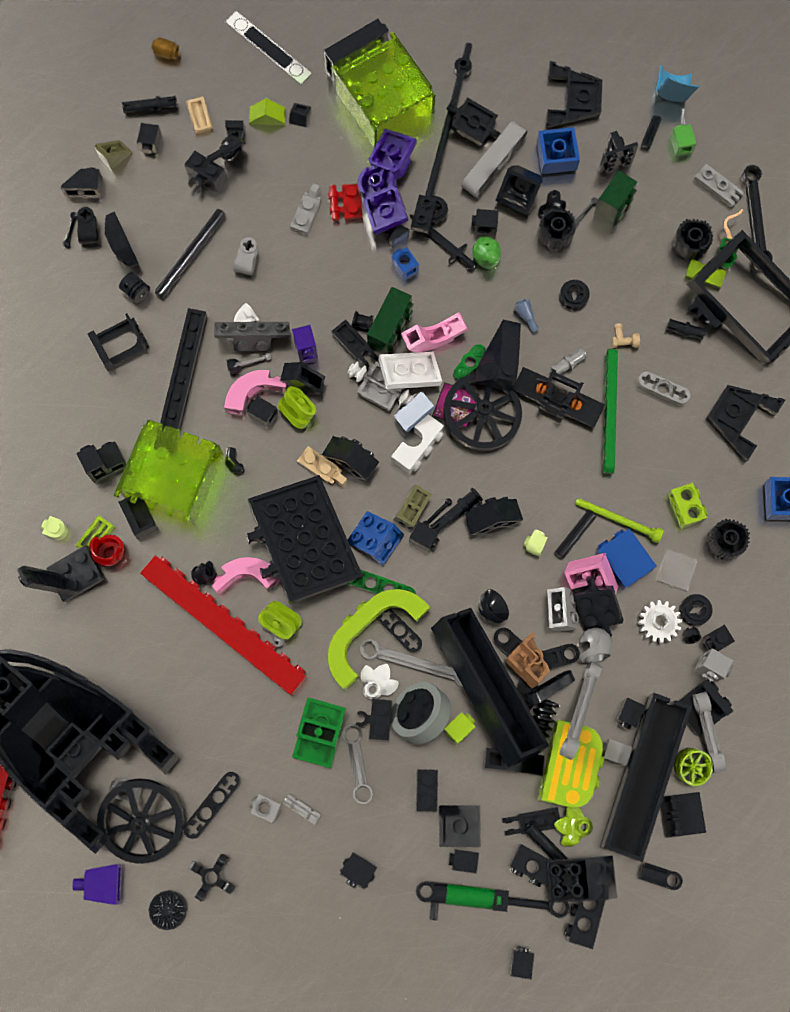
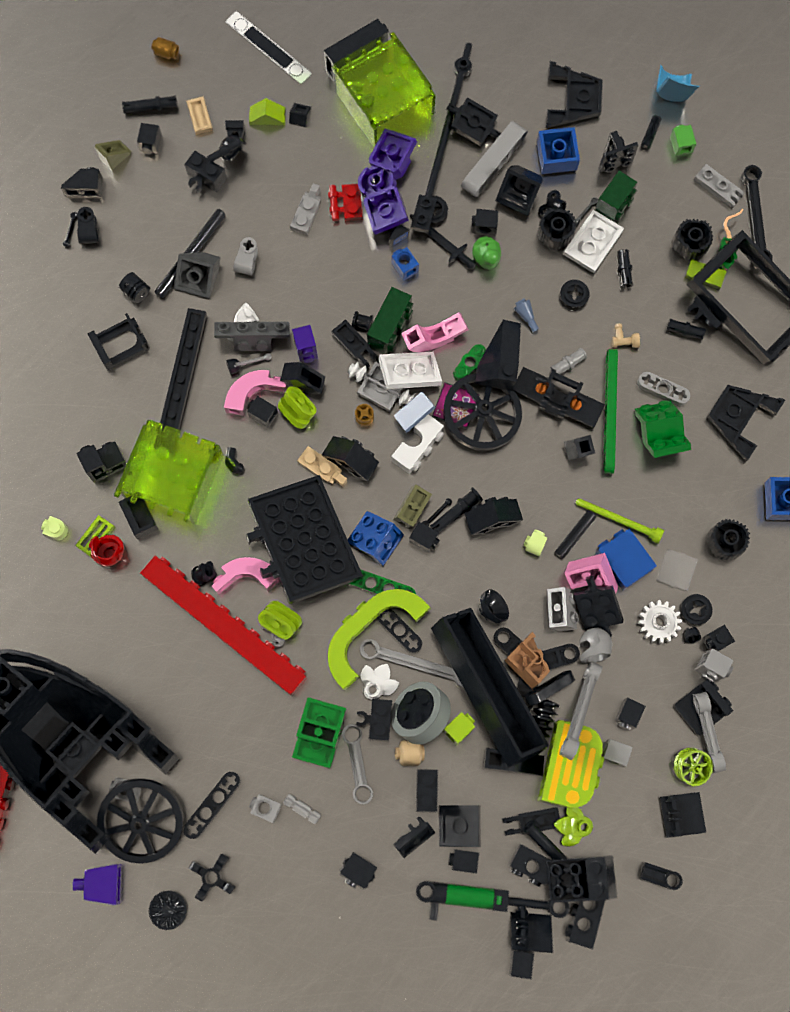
black bracket [17,545,105,602] -> none
black connector [105,211,139,268] -> none
black piece [601,693,692,862] -> none
lime brick [668,482,707,529] -> none
none -> dark grey slope [174,252,221,298]
none -> pearl gold wheel [355,404,374,426]
none -> black plate [393,817,435,858]
none -> tan head [395,740,425,766]
none -> black hinge [511,906,553,953]
none -> white plate [563,210,624,273]
none -> black brick [564,435,595,460]
none -> black pin [617,249,633,288]
none -> green bracket [635,400,691,458]

